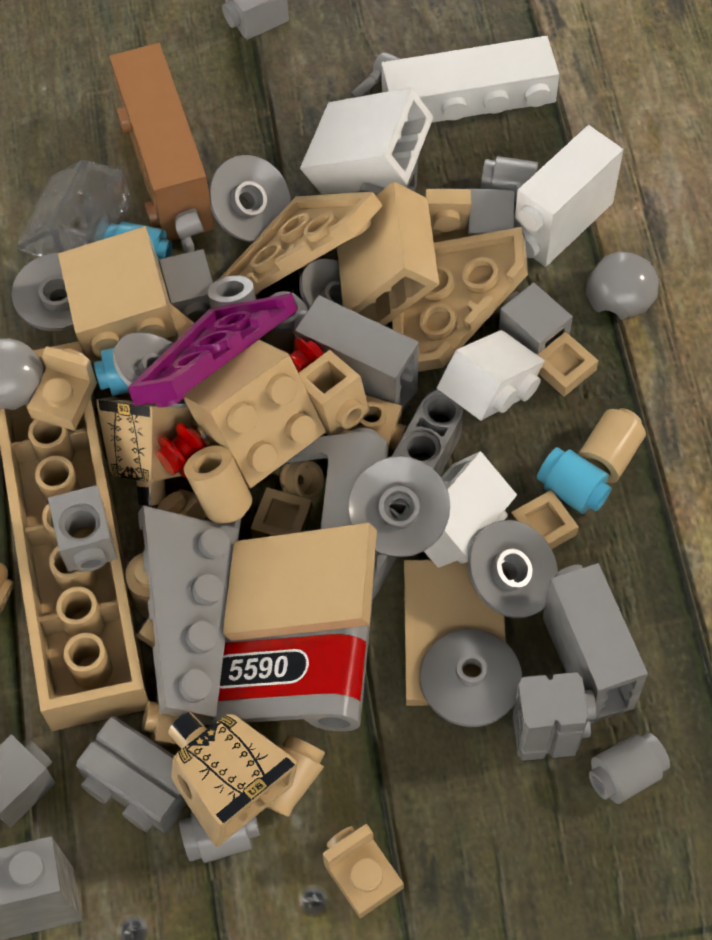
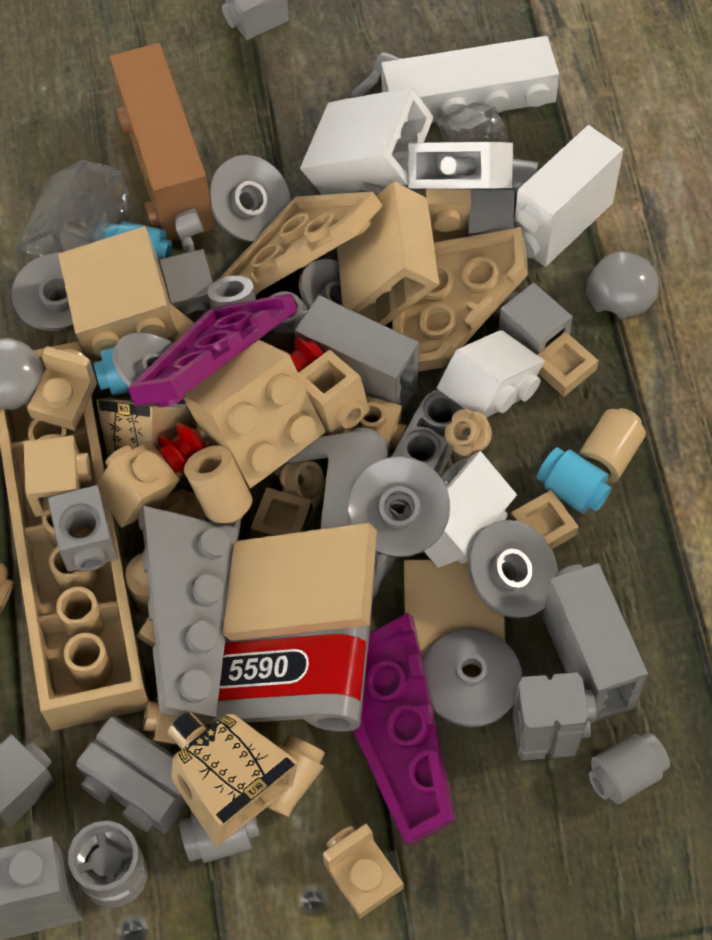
none -> tan brick [23,434,91,517]
none -> light grey wheel [68,821,148,908]
none -> tan brick [96,441,179,528]
none -> magenta wing [353,613,456,846]
none -> white brick [408,142,513,189]
none -> clear brick [437,103,508,143]
none -> tan plate [445,409,492,457]

